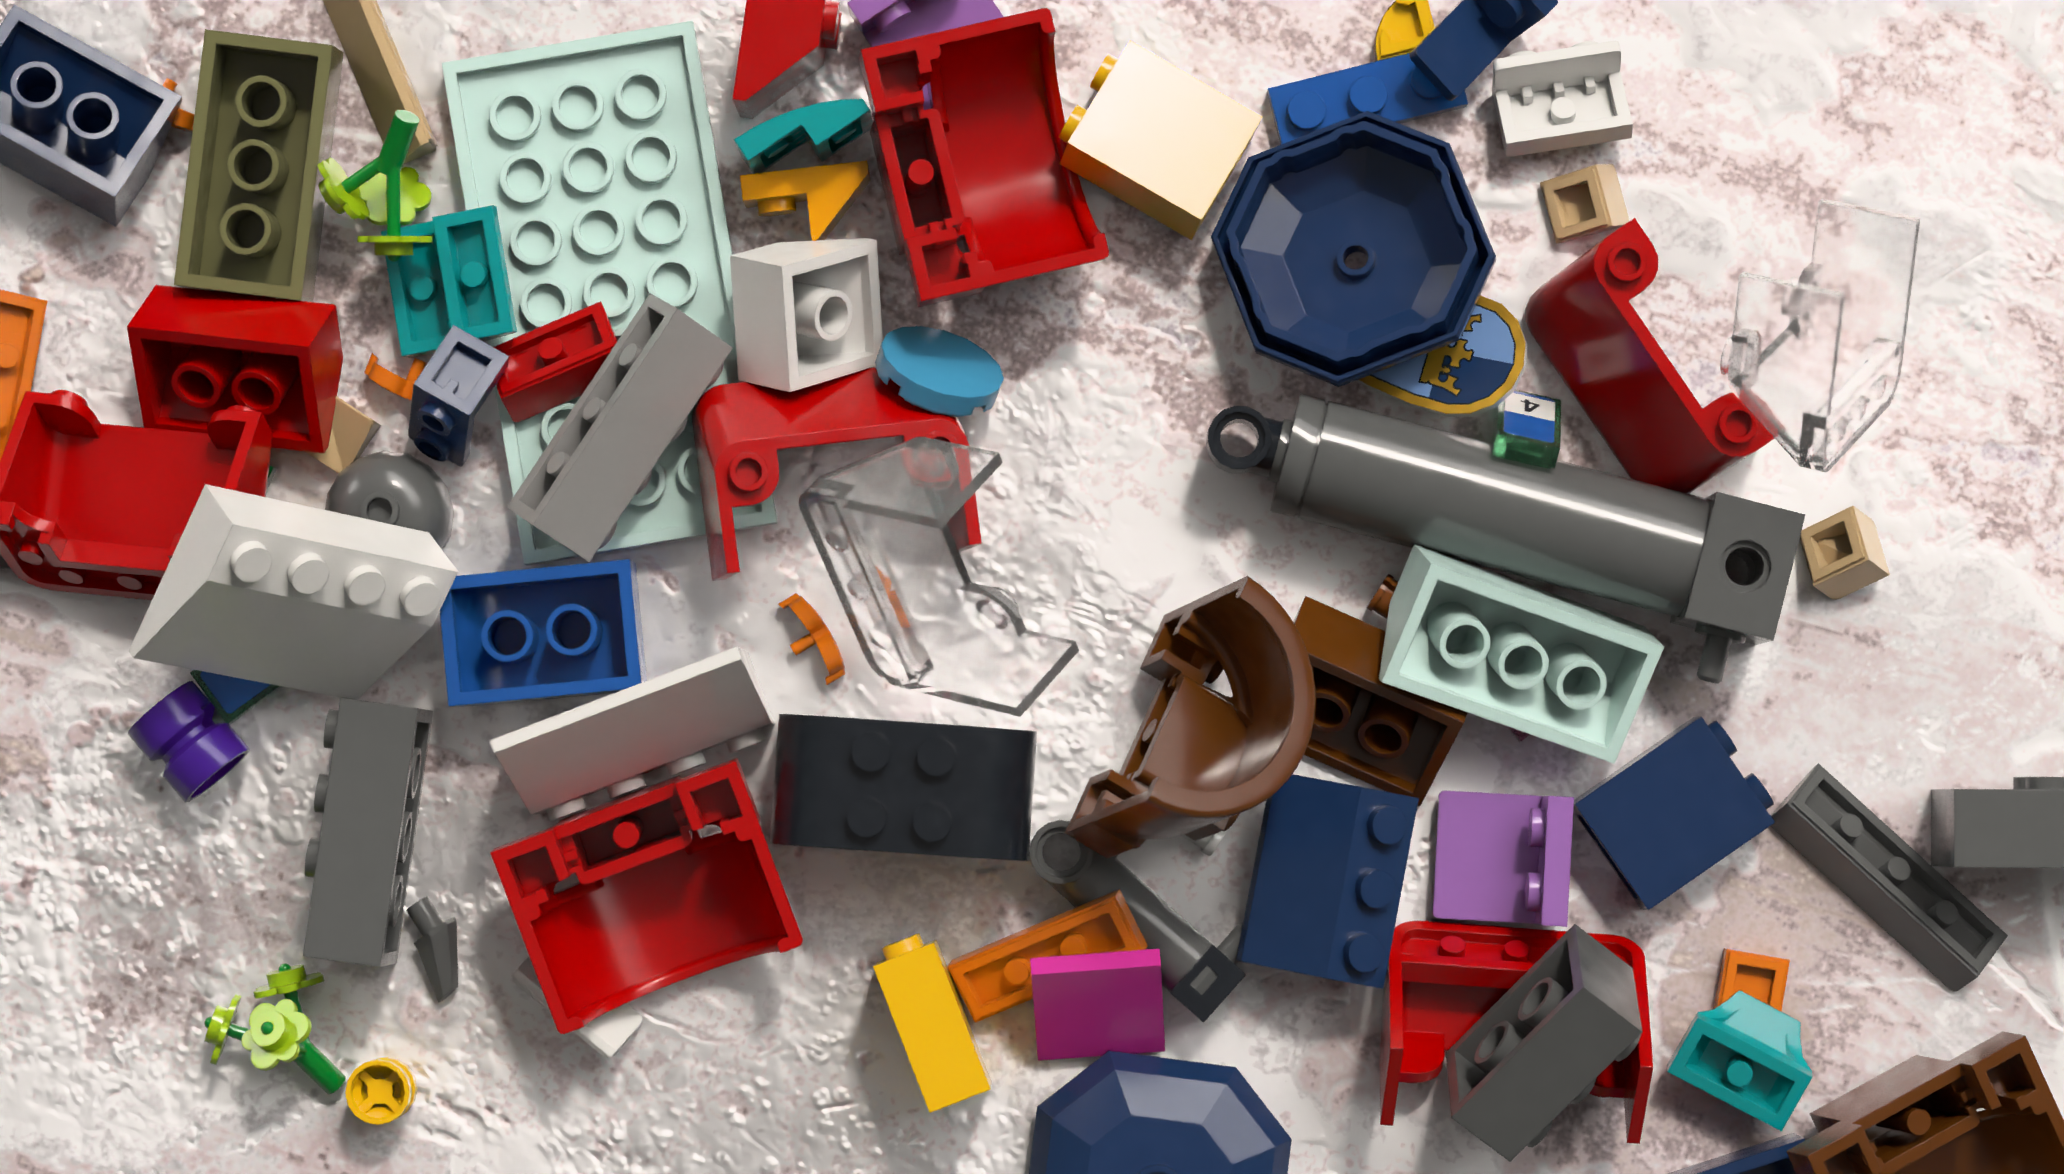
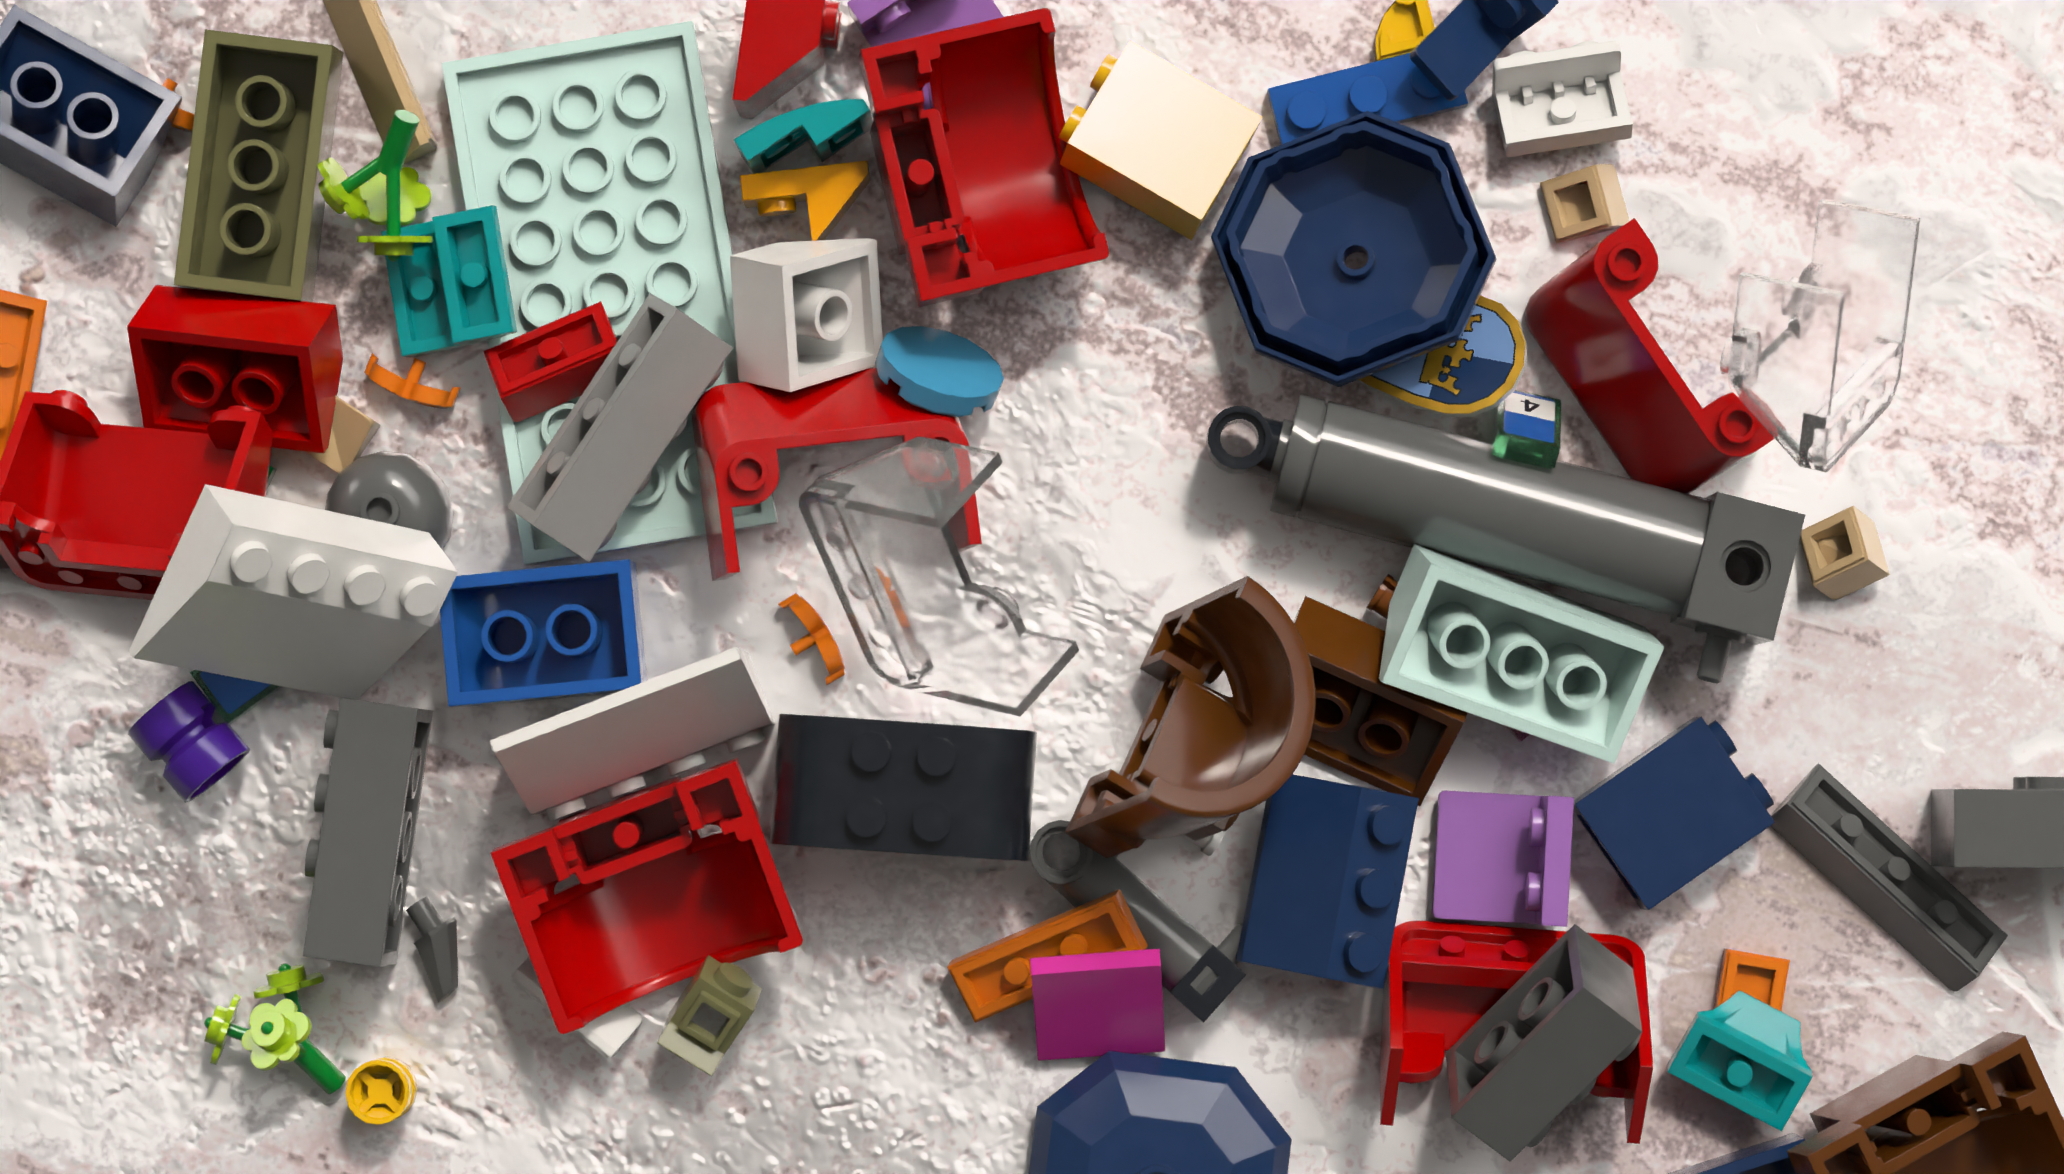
bracket [408,325,509,467] -> none
yellow brick [873,933,992,1113] -> none
none -> olive window [657,955,762,1077]

